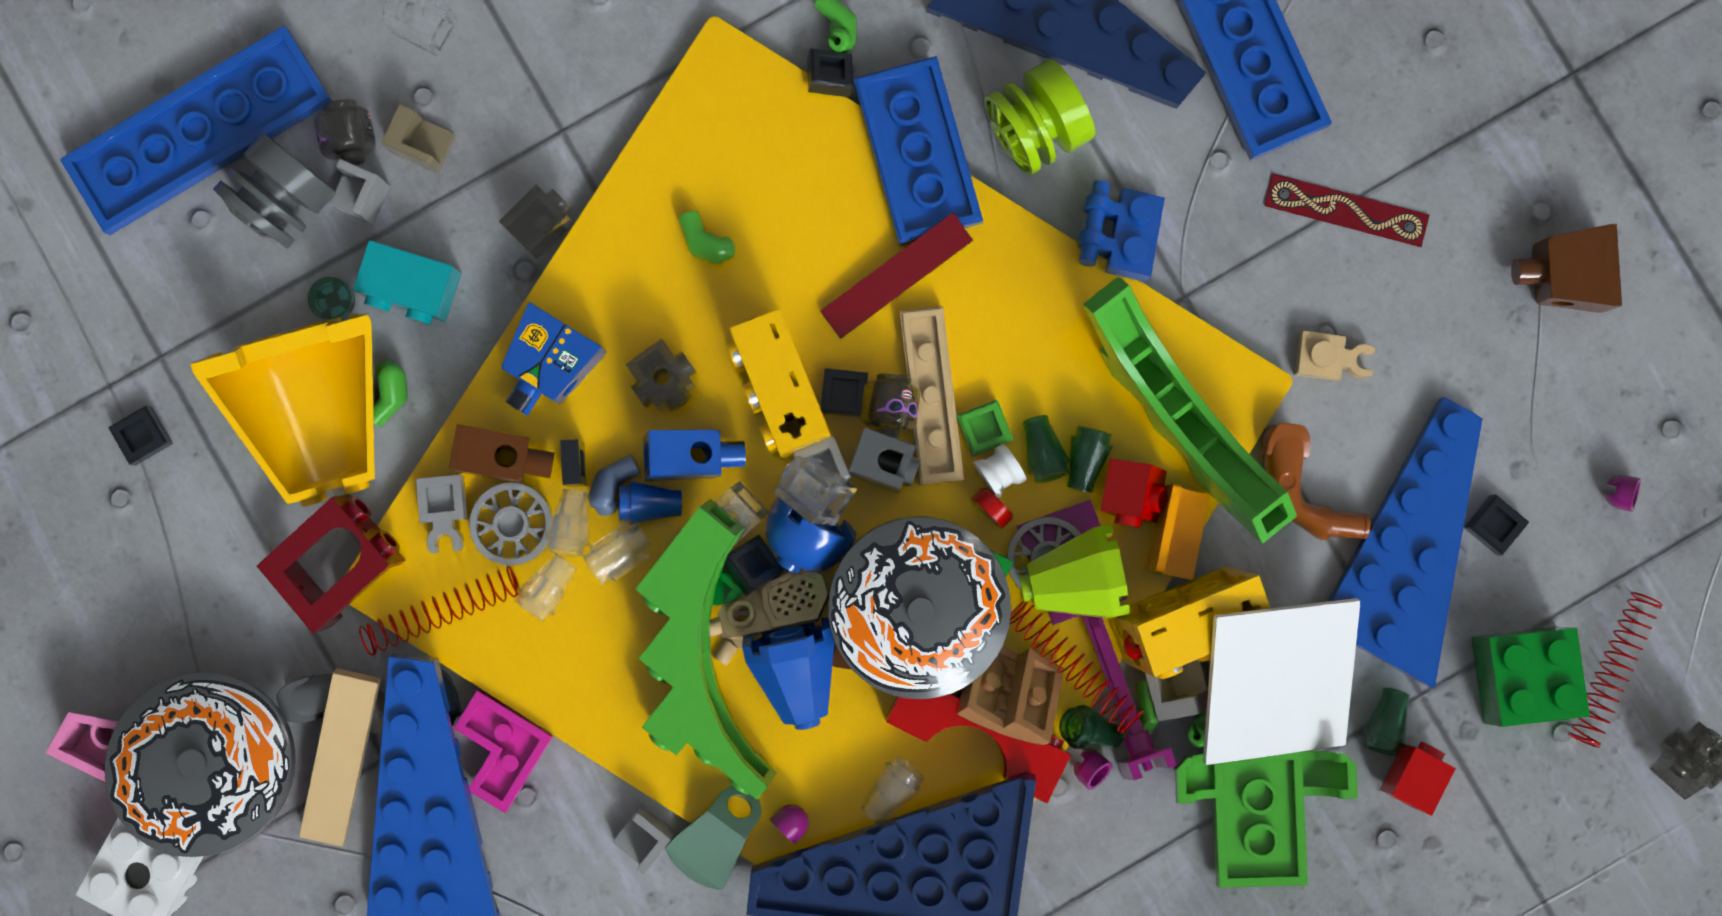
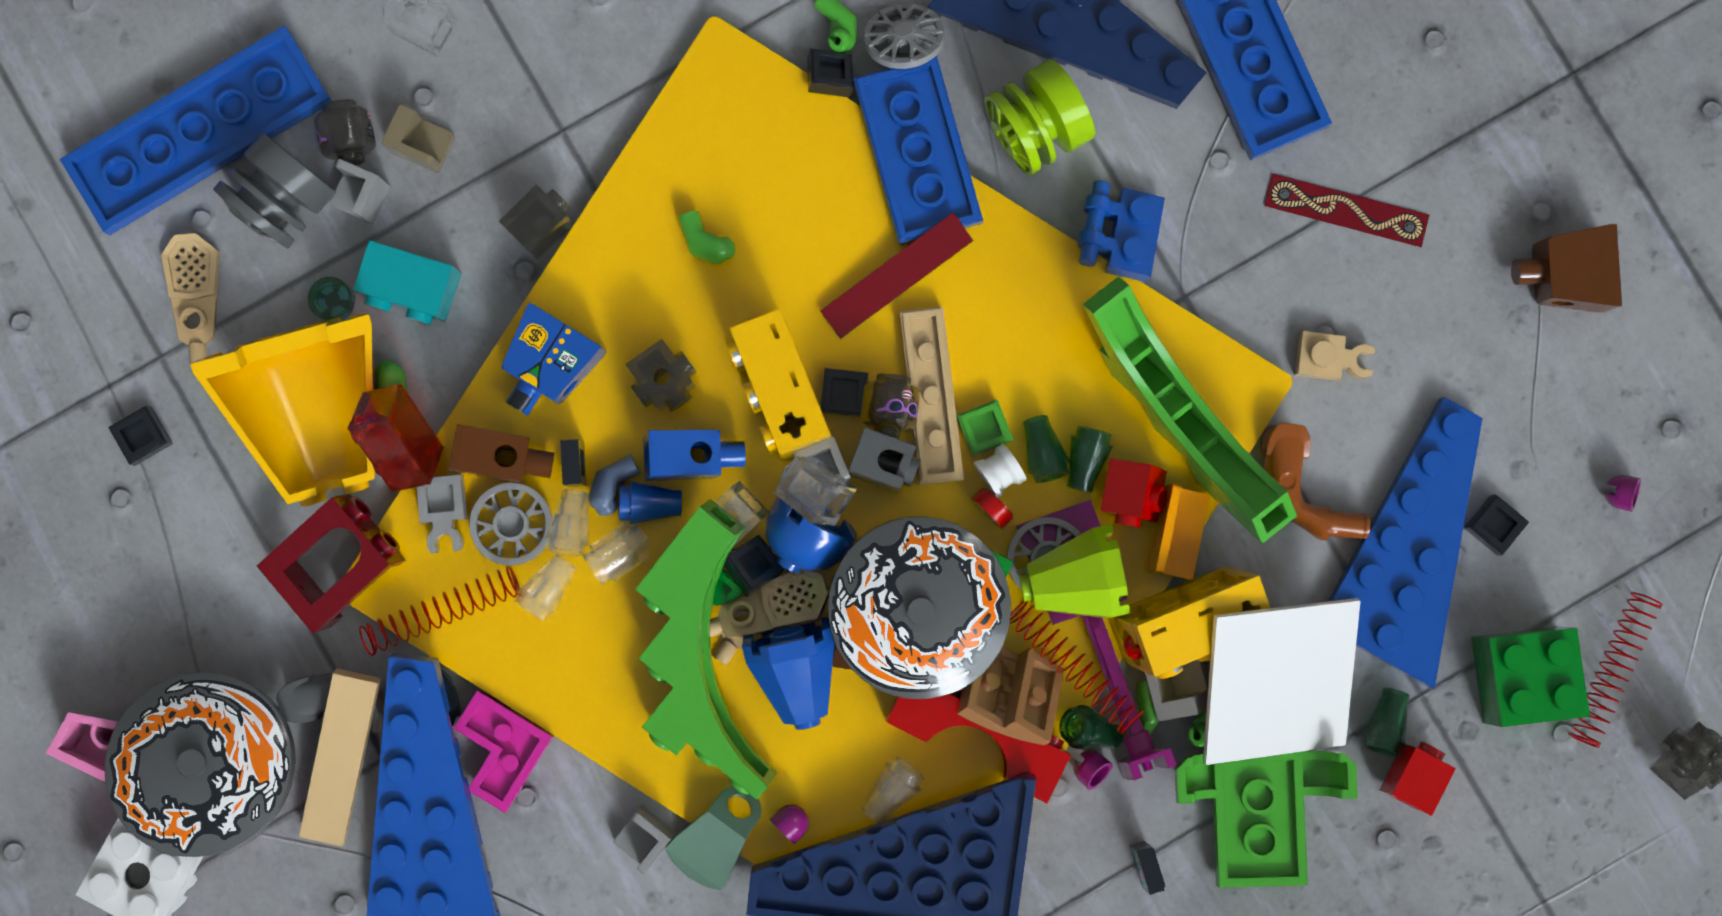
none -> tan piece [161,233,220,364]
none -> clear red brick [347,384,444,492]
none -> light grey wheel [864,3,945,69]
none -> black tile [1130,841,1166,895]

